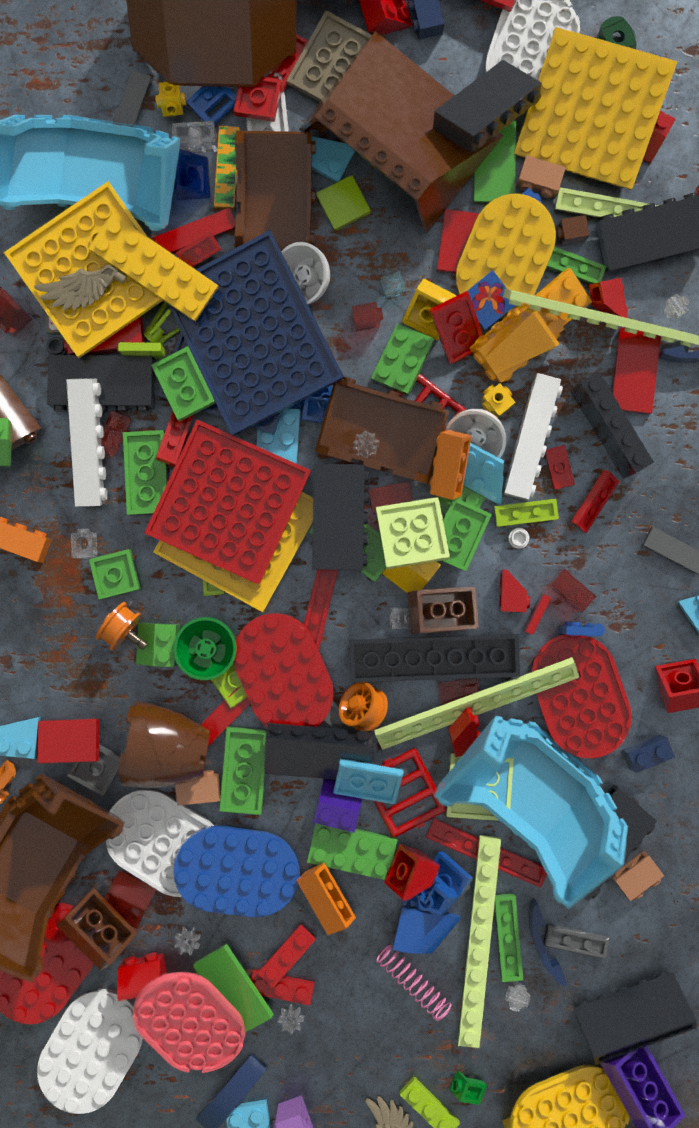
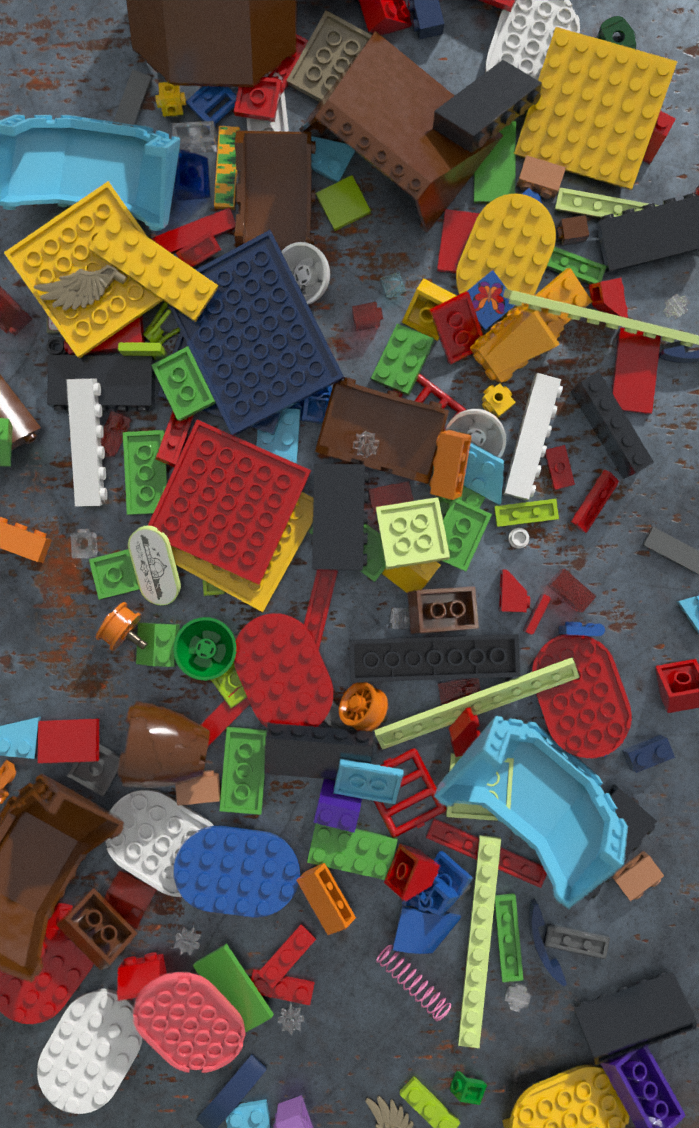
none -> white tile [128,526,181,605]

